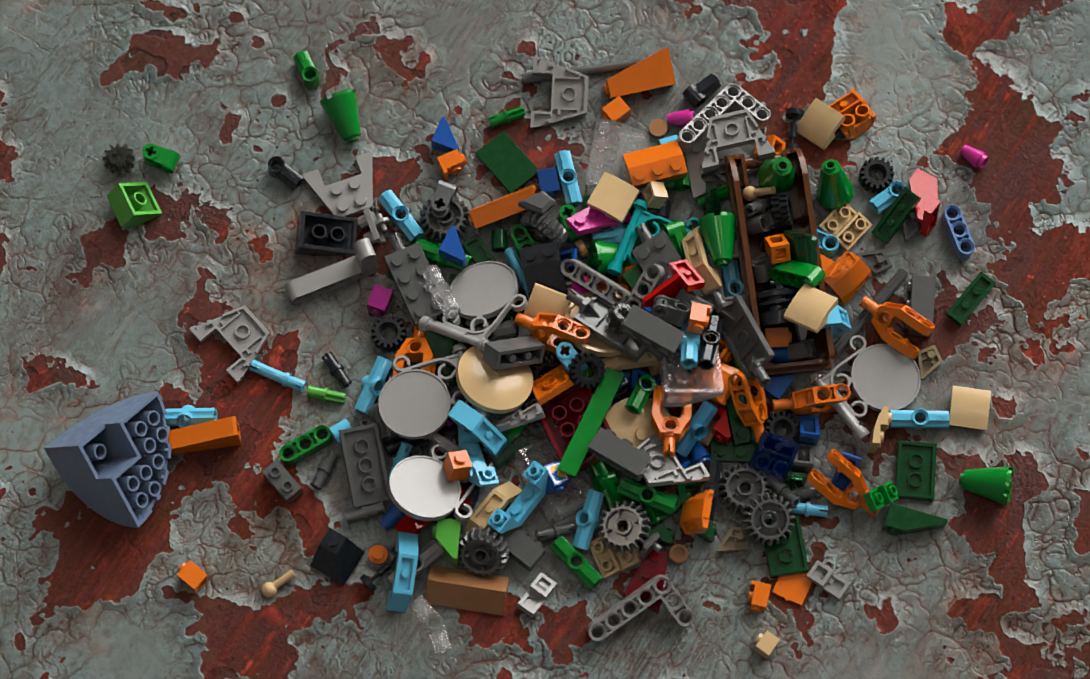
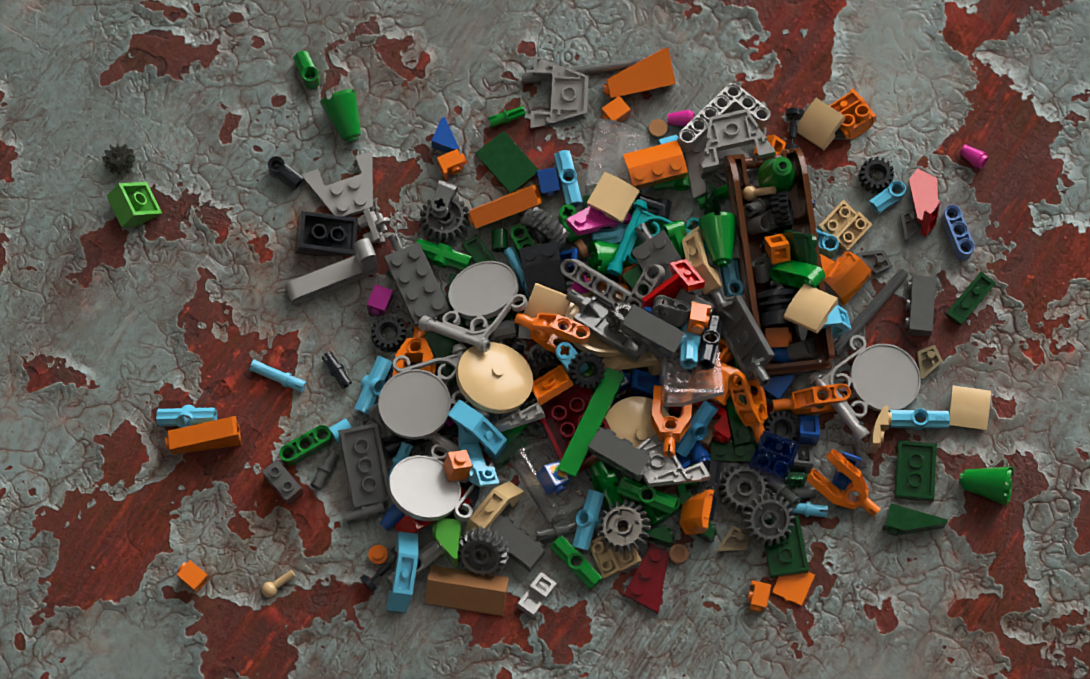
sand blue brick [44,391,171,528] -> none
green piece [142,143,180,174] -> none
light grey wing [189,305,270,384] -> none
bright green axle [307,385,346,404] -> none
black slope [310,528,365,586] -> none
medium azure piece [378,190,424,243] -> none
clear piece [409,596,452,655] -> none
clear piece [421,265,461,319] -> none
blue slope [439,226,467,267] -> none
dark grey brick [482,336,545,370] -> none
medium azure slope [486,460,549,534] -> none
dark grey piece [518,191,557,215] -> none
light grey beam [587,574,694,641] -> none
green piece [625,375,656,415] -> none
dark grey piece [639,533,663,562] -> none
tan plate [642,181,668,209] -> none
black piece [683,73,721,108] -> none
tan plate [754,630,780,659] -> none
light grey slope [806,560,851,601] -> none
green cone [816,159,854,209] -> none
orange piece [859,296,935,359] -> none
green slope [863,481,899,512] -> none
dark green plate [871,187,922,244] -> none

